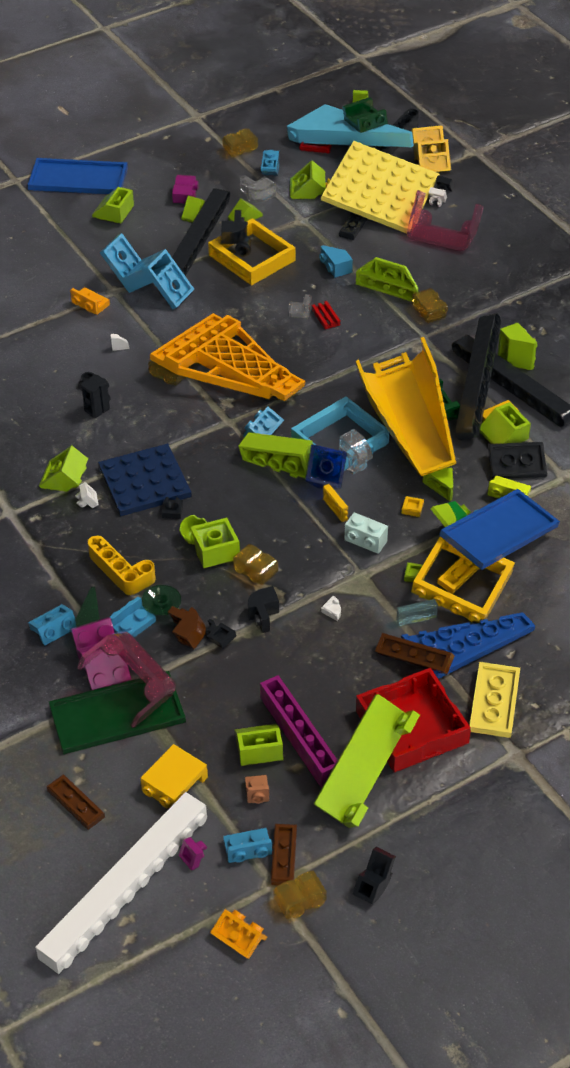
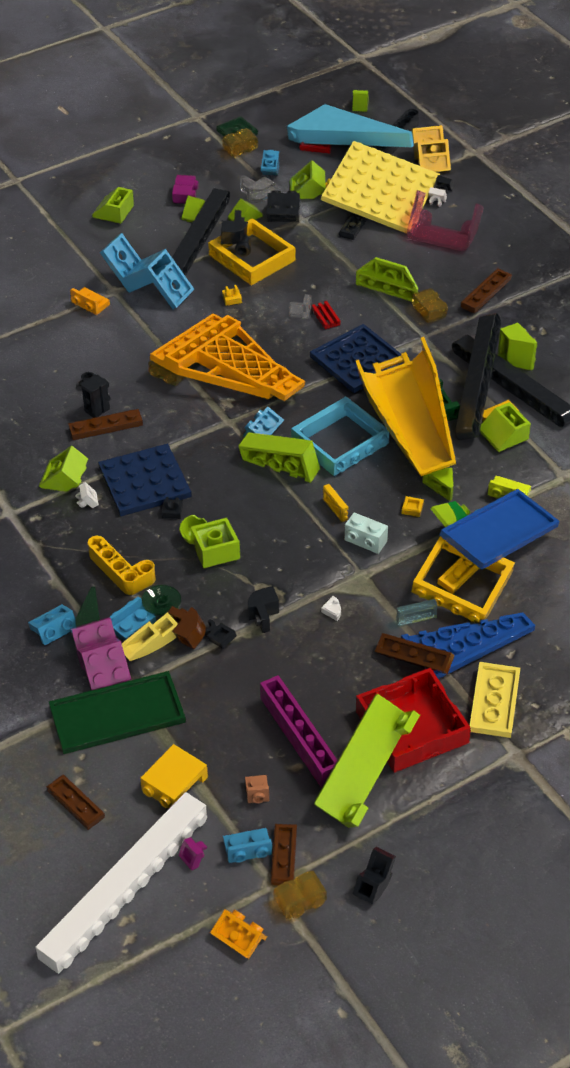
blue tile [28,158,128,194] -> none
clear pink windscreen [77,631,176,728] -> none
white tile [110,334,130,351] -> none
clear yellow brick [233,544,278,585] -> none
lime slope [234,724,283,766] -> none
clear blue slope [305,444,347,489] -> none
dark azure slope [319,245,353,278] -> none
clear brick [339,429,373,475] -> none
dark green panel [343,97,388,133] -> none
lime tile [404,562,425,582] -> none
black tile [488,442,548,479] -> none
none -> reddish brown plate [68,409,143,440]
none -> light yellow slope [122,612,178,661]
none -> clear green tile [216,116,258,145]
none -> yellow tile [222,285,242,306]
none -> black bracket [266,190,301,222]
none -> dark blue plate [310,324,404,393]
none -> reddish brown plate [461,268,512,314]

